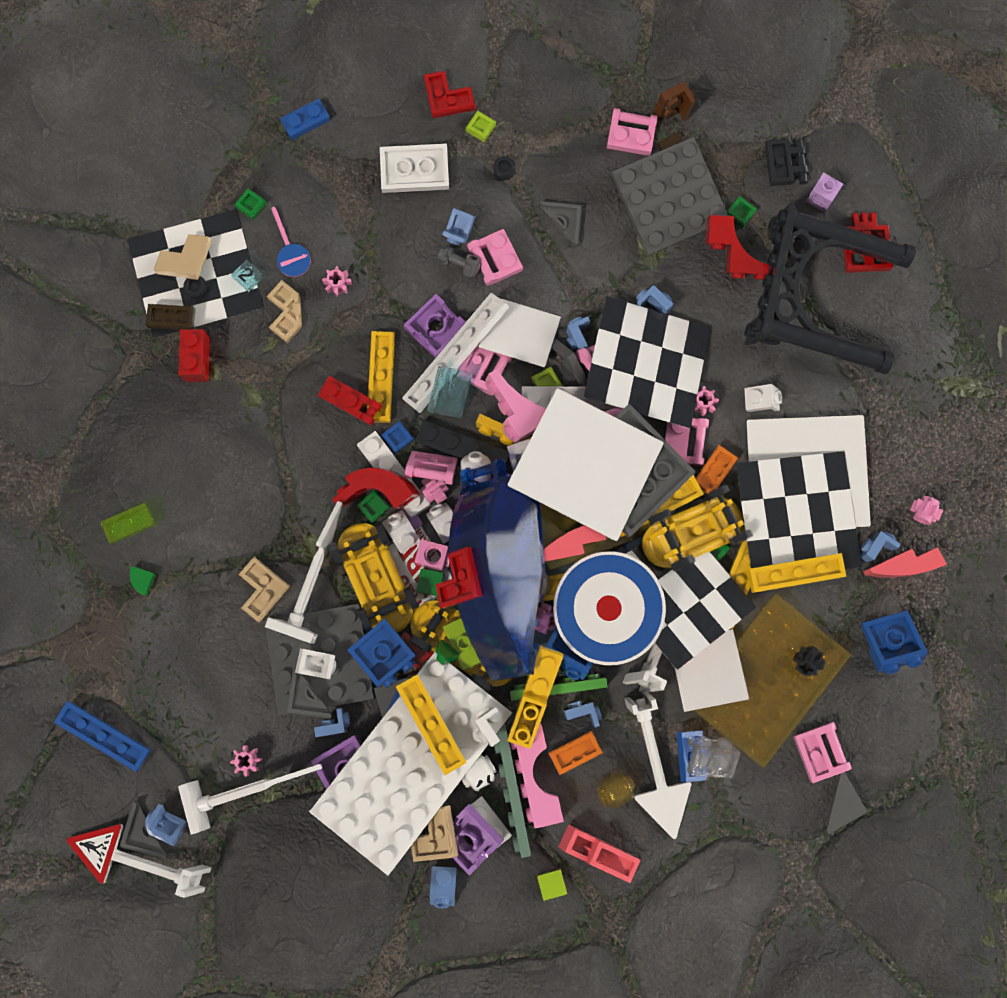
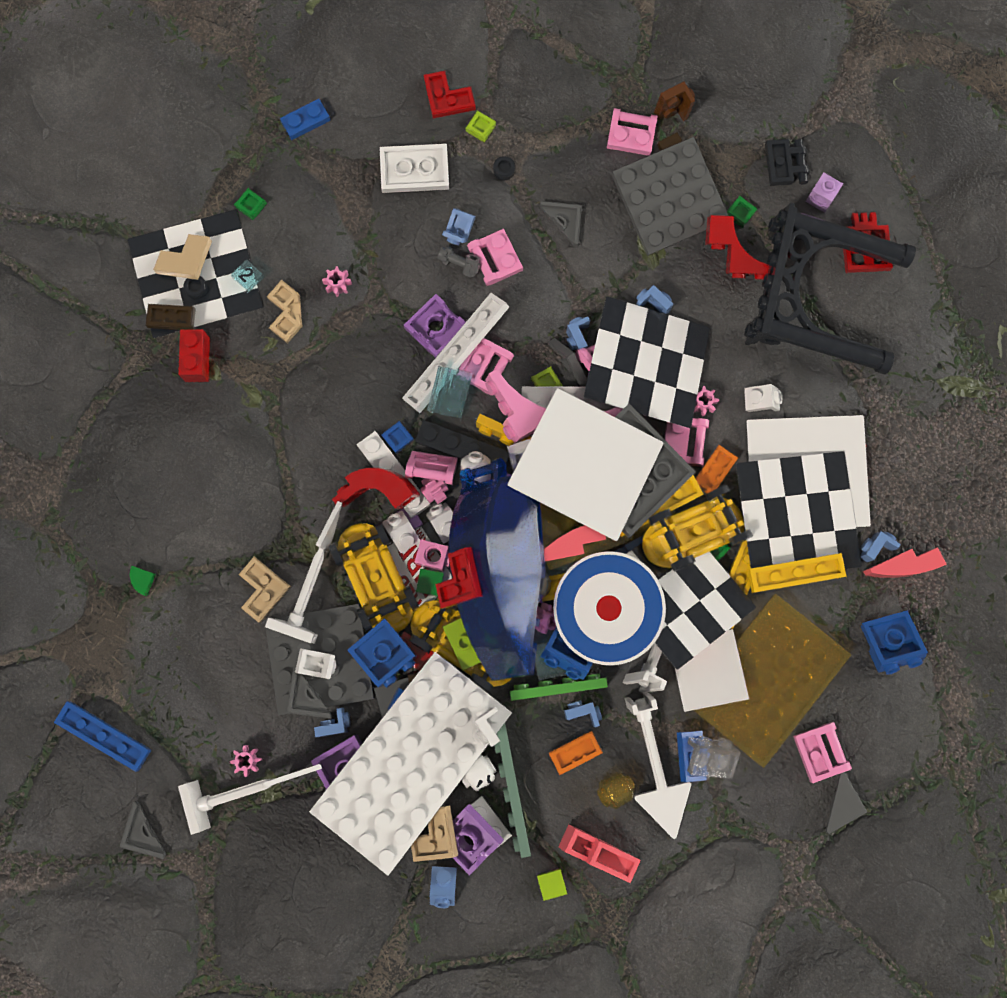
white piece [66,824,212,898] -> none
clear neon green plate [101,503,156,544] -> none
medium blue bracket [145,804,187,846] -> none
blue piece [272,207,311,277] -> none
red plate [317,376,383,426] -> none
green tile [357,490,390,523] -> none
yellow tile [367,331,395,423] -> none
yellow plate [396,674,467,776] -> none
green tile [435,640,460,665] -> none
white sticker [479,298,561,367] -> none
yellow slope [507,646,563,749] -> none
bright pink arch [510,723,564,828] -> none
black gear [793,646,826,676] -> none
bright pink gear [910,496,943,525] -> none

